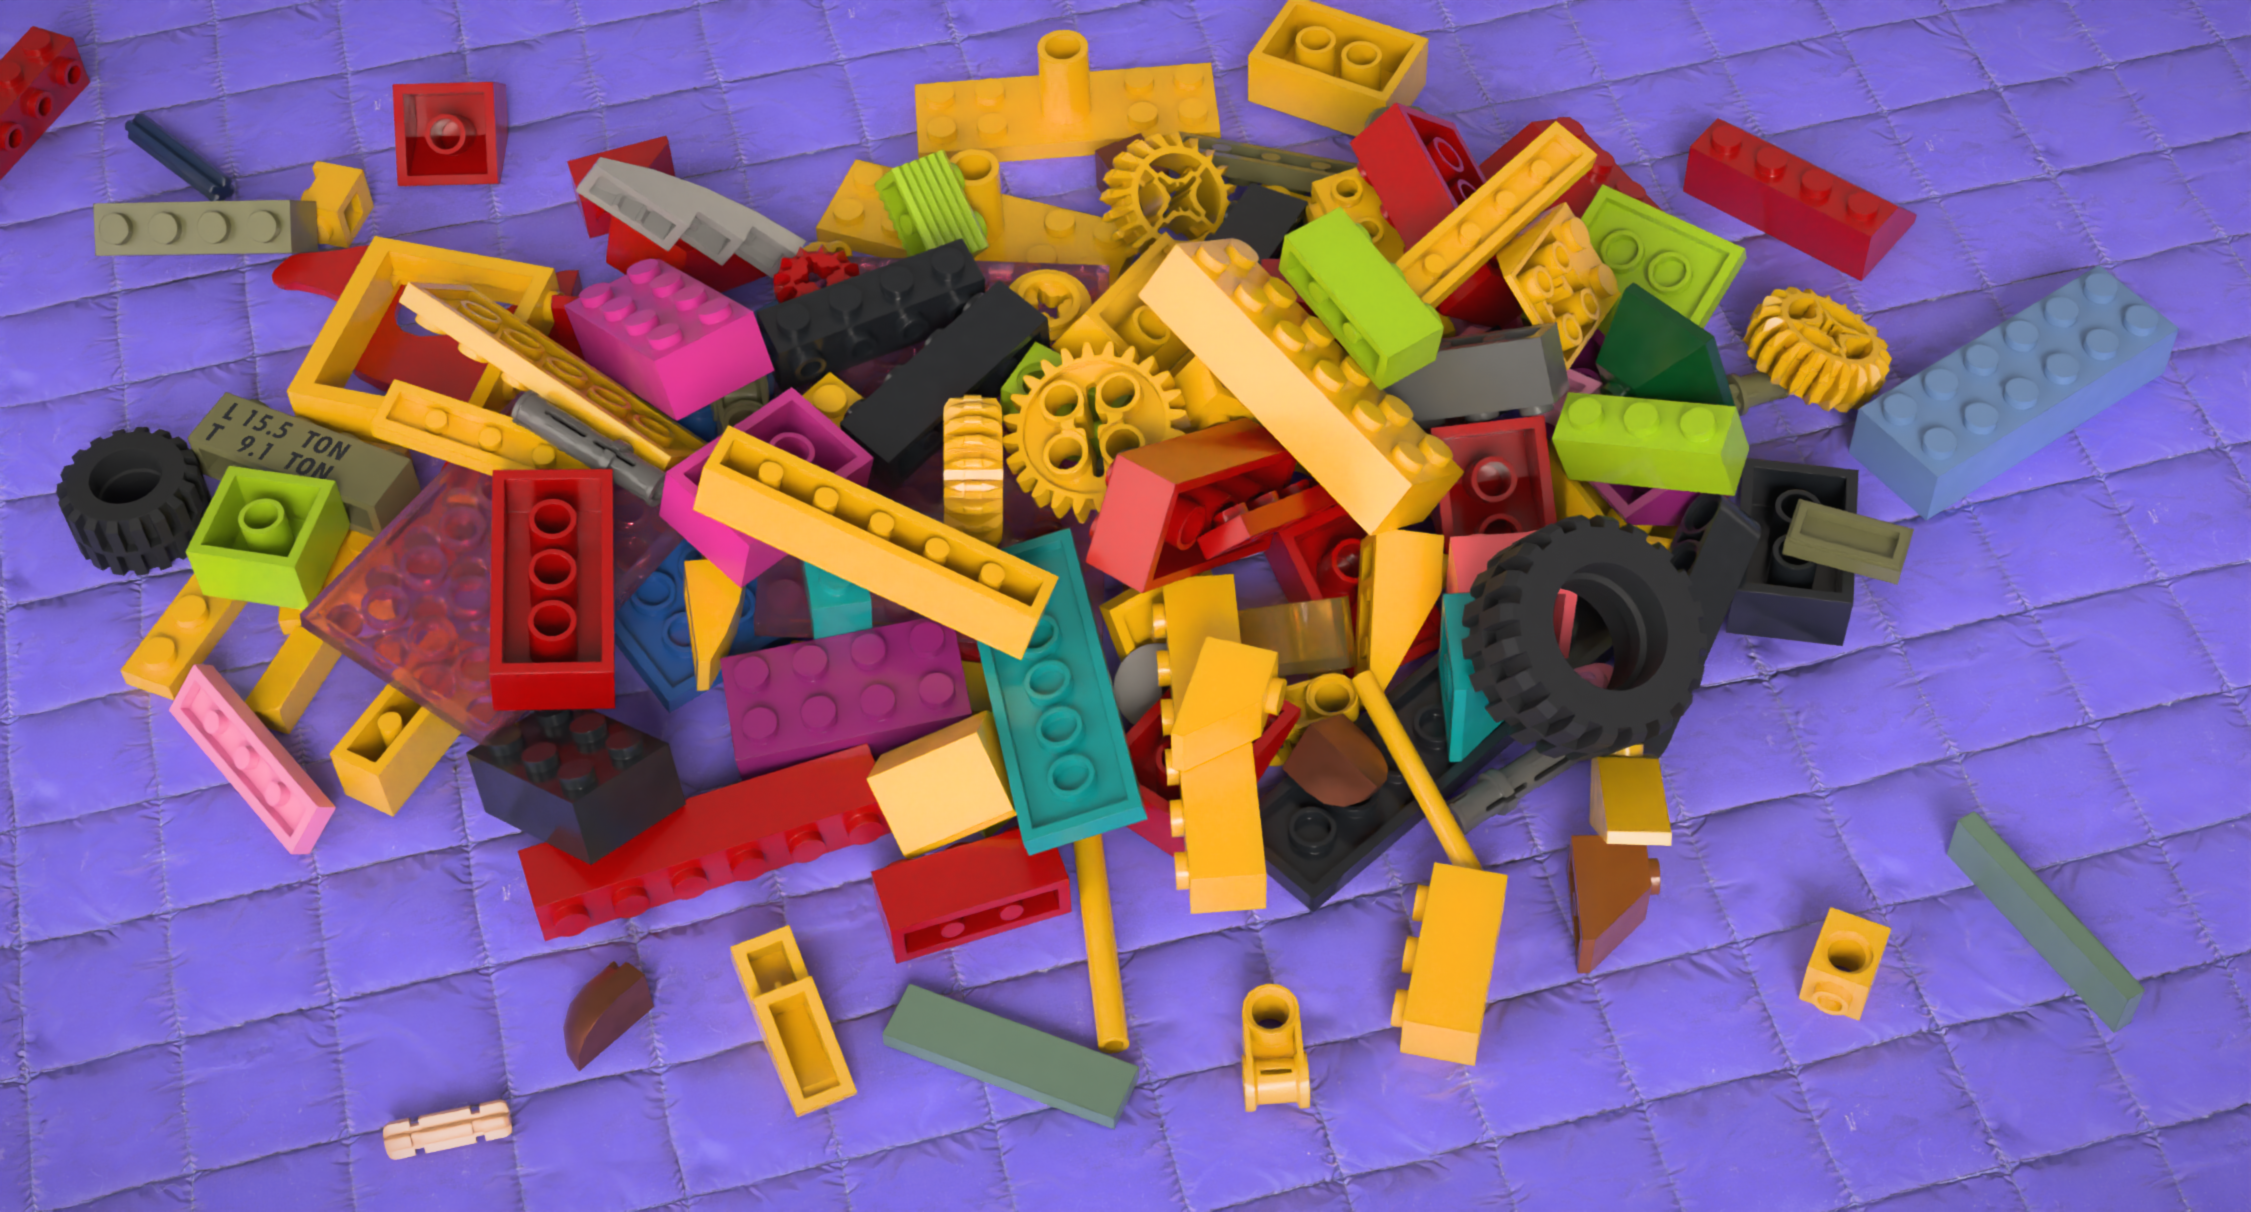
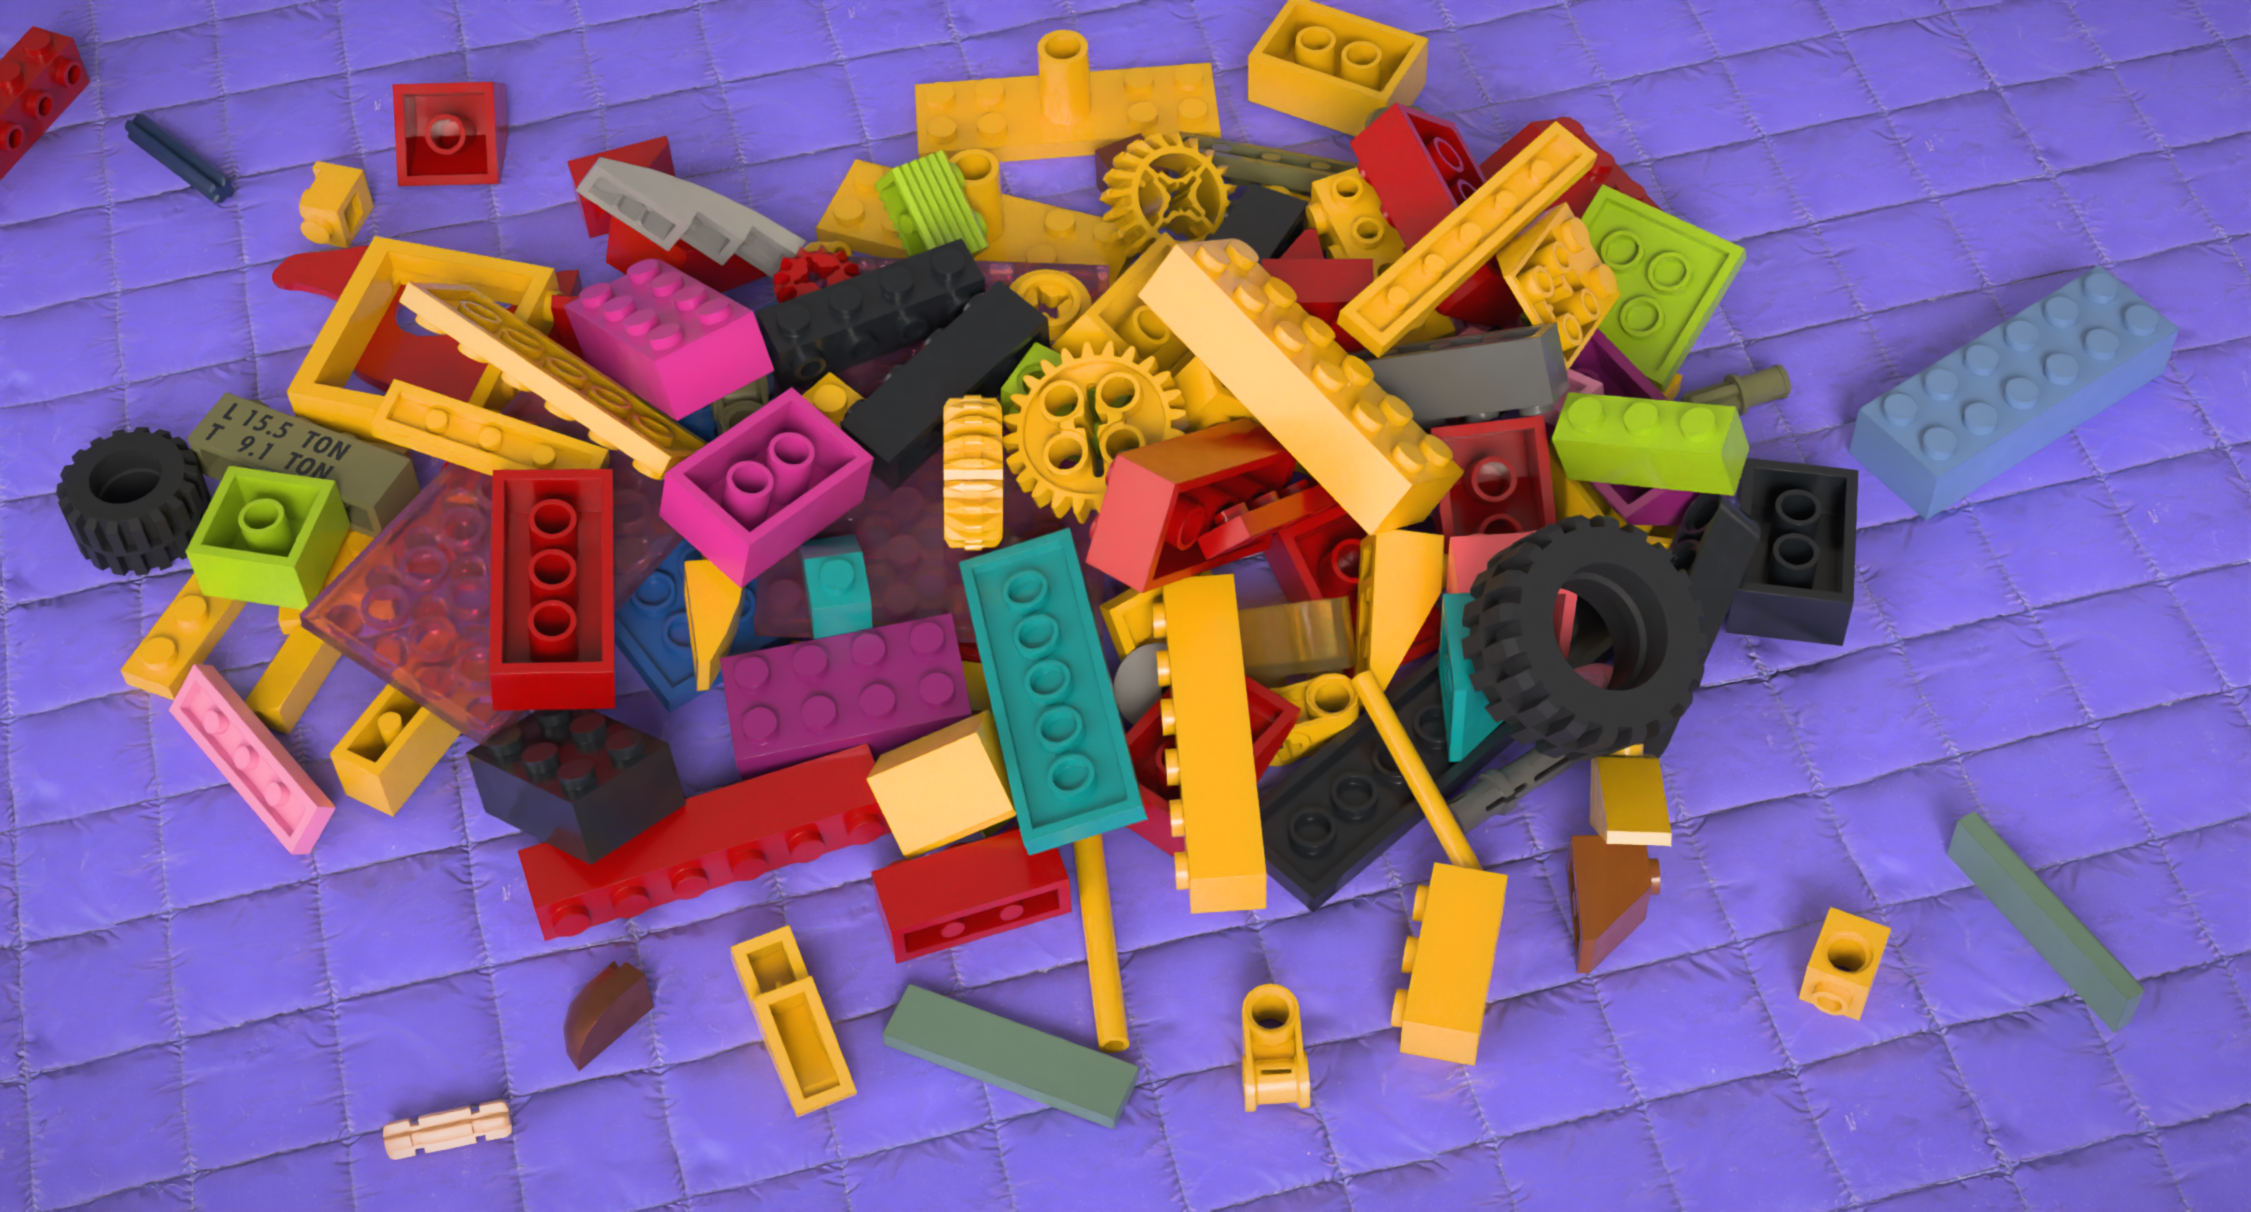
brick [93,200,318,256] -> none
dark grey pin [511,390,666,507] -> none
yellow brick [693,425,1059,660] -> none
yellow slope [1171,636,1287,772] -> none
lime brick [1278,206,1444,391] -> none
copper brick [1282,714,1388,807] -> none
dark green slope [1595,282,1735,406] -> none
red slope [1683,118,1917,281] -> none
yellow gear [1743,286,1892,413] -> none
olive tile [1782,499,1914,585] -> none

